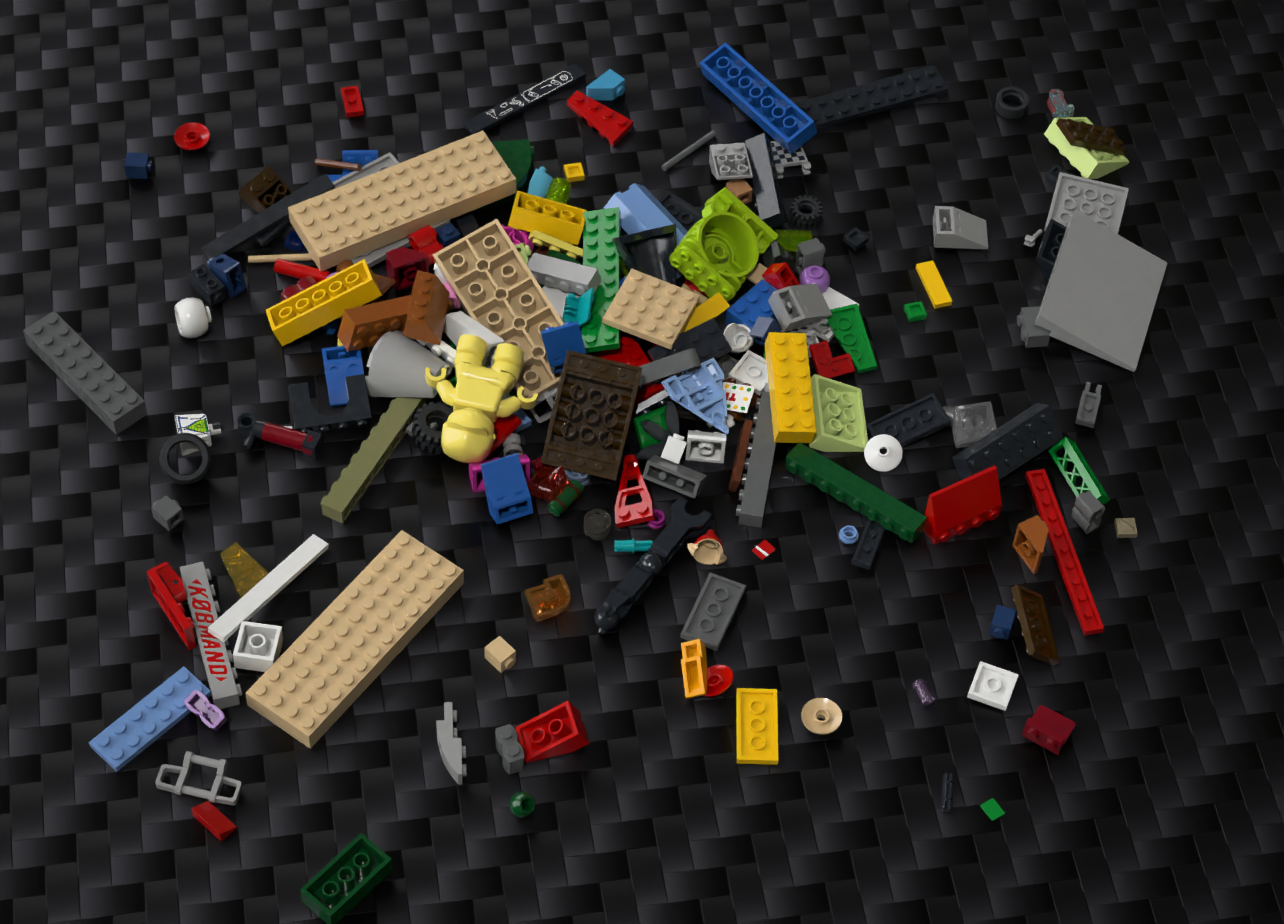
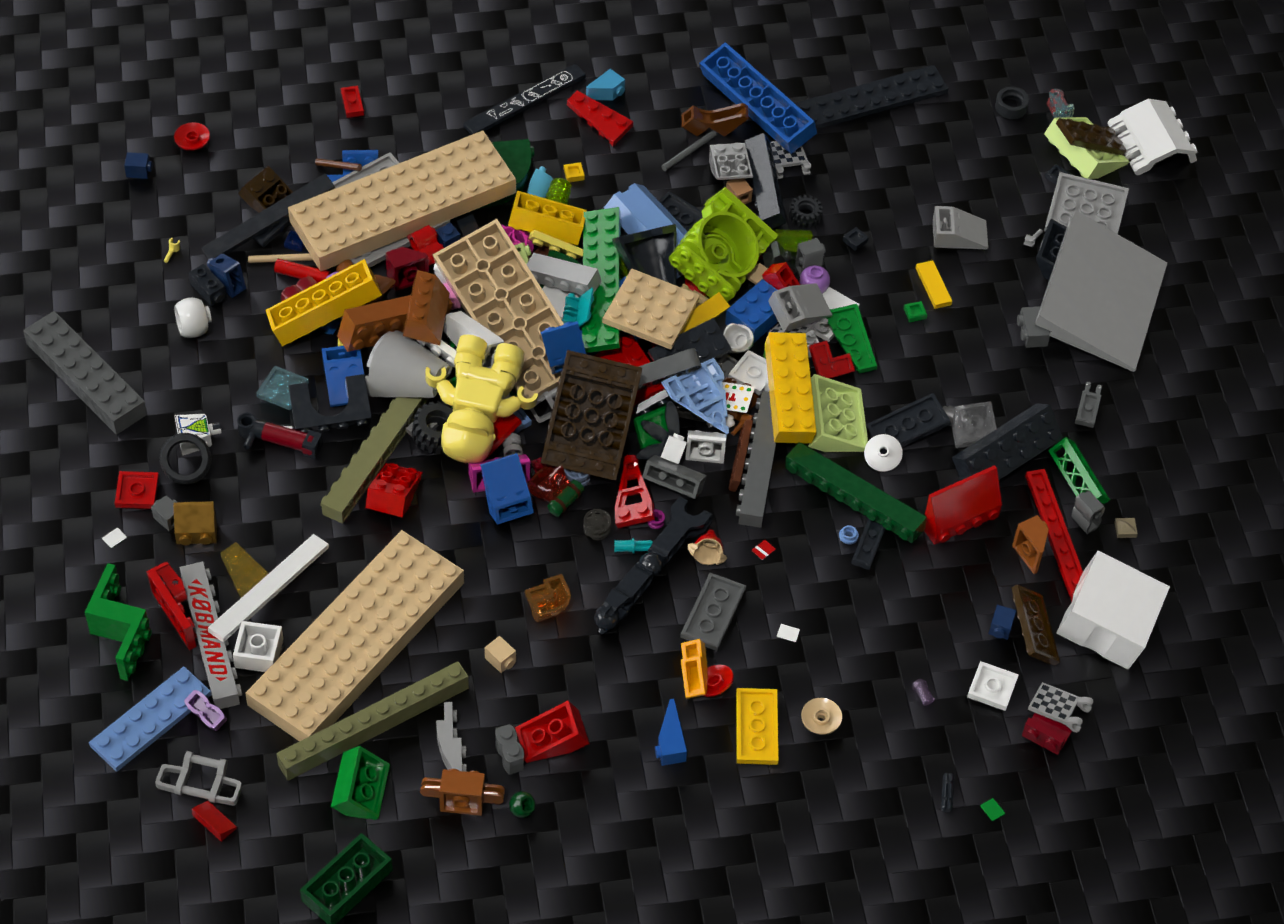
dark blue brick [749,316,781,346] -> none
none -> green bracket [85,563,152,681]
none -> white sticker [102,528,127,548]
none -> red plate [115,471,159,509]
none -> light yellow hand [164,238,180,263]
none -> pearl gold slope [173,501,217,545]
none -> clear light blue plate [256,366,308,410]
none -> olive brick [276,661,469,781]
none -> green slope [331,746,390,820]
none -> red slope [365,463,423,517]
none -> dark orange brick [420,769,505,816]
none -> blue slope [655,699,687,766]
none -> reddish brown arch [681,103,749,137]
none -> dark orange hand [731,413,753,436]
none -> white sticker [777,624,800,642]
none -> light grey flag [1028,682,1093,733]
none -> white tile [1057,551,1170,669]
none -> white hinge [1107,99,1198,175]

